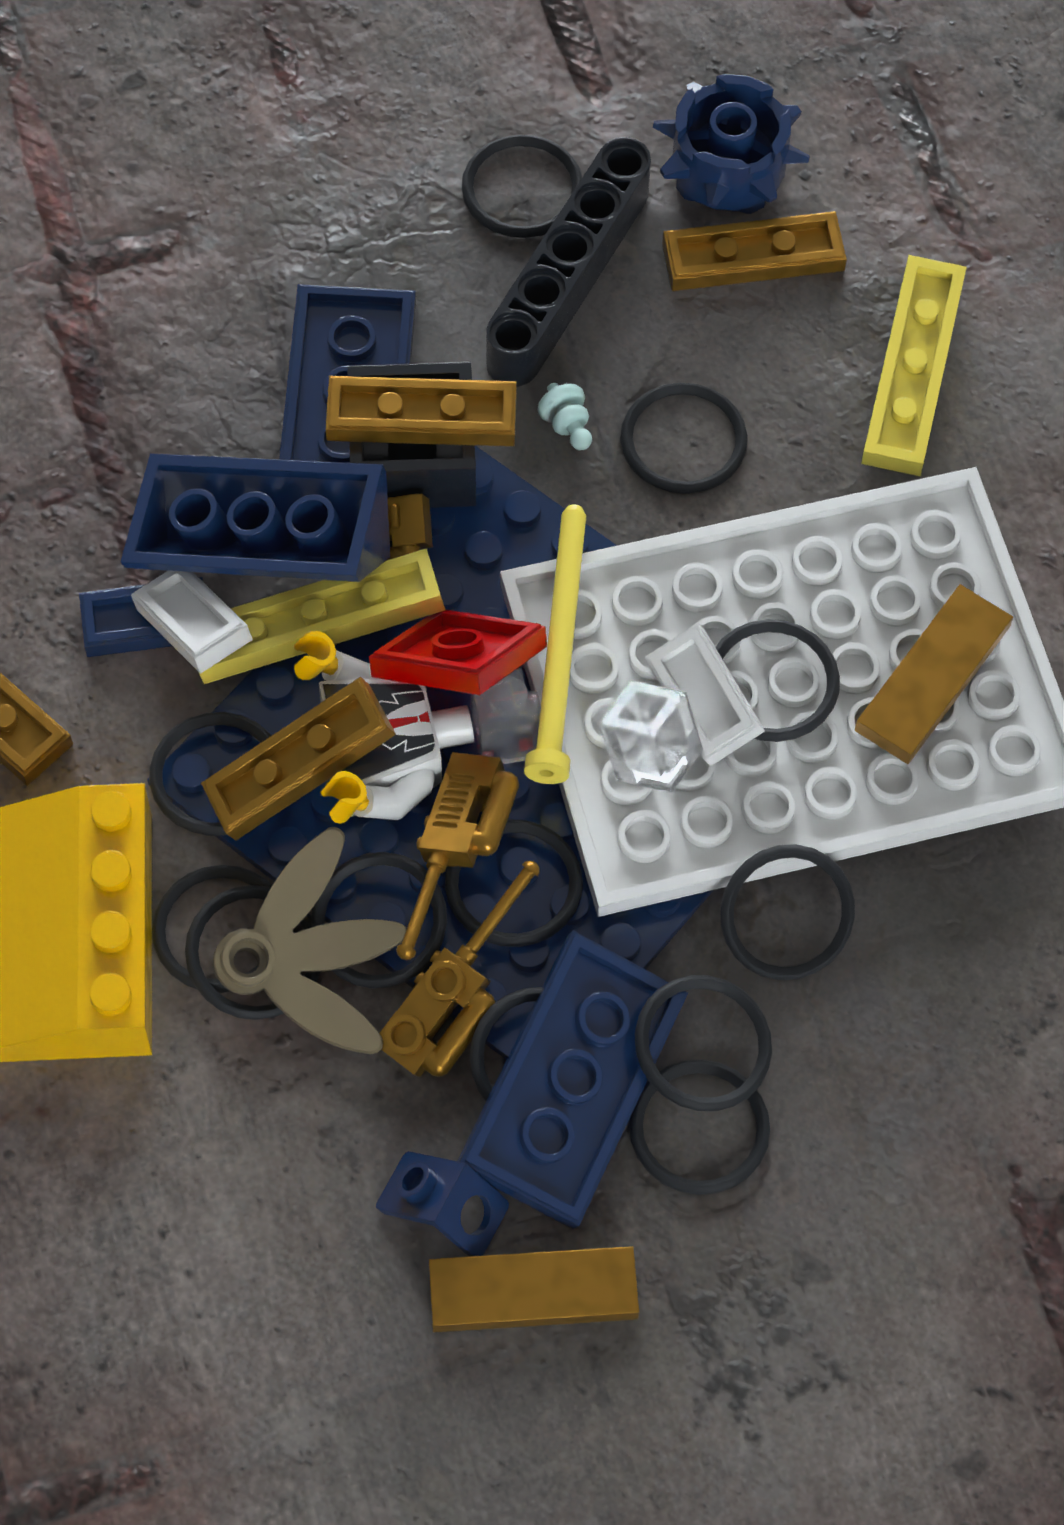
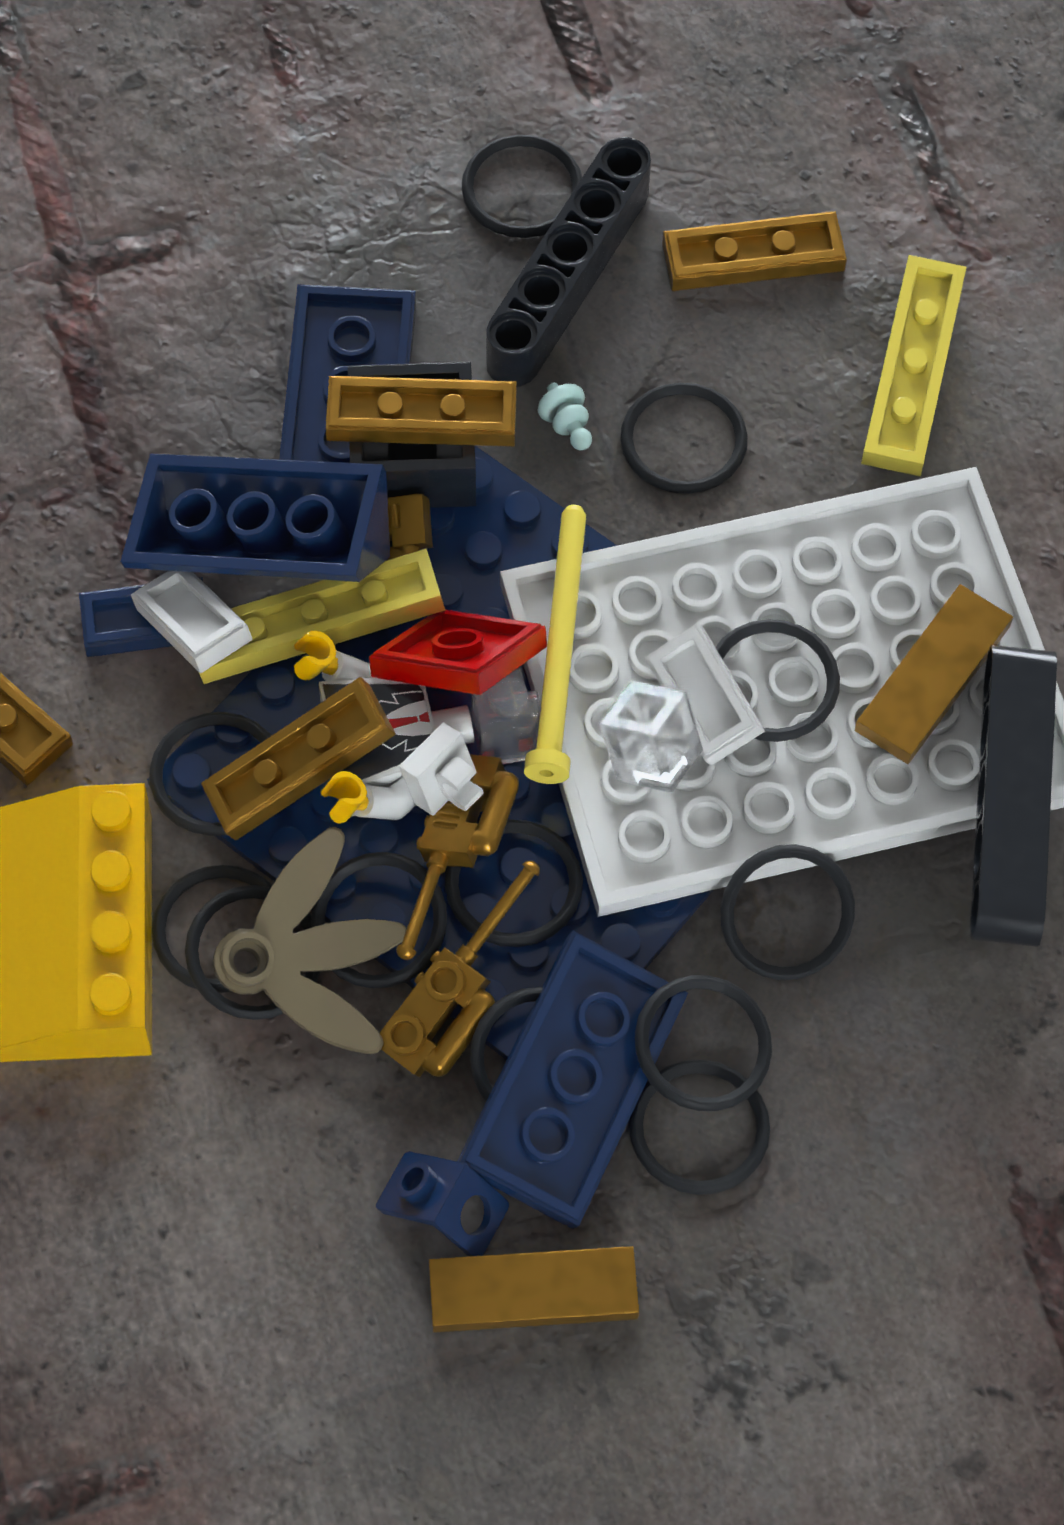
dark blue brick [653,74,810,214] -> none
none -> white tile [399,722,484,816]
none -> black beam [970,645,1057,947]

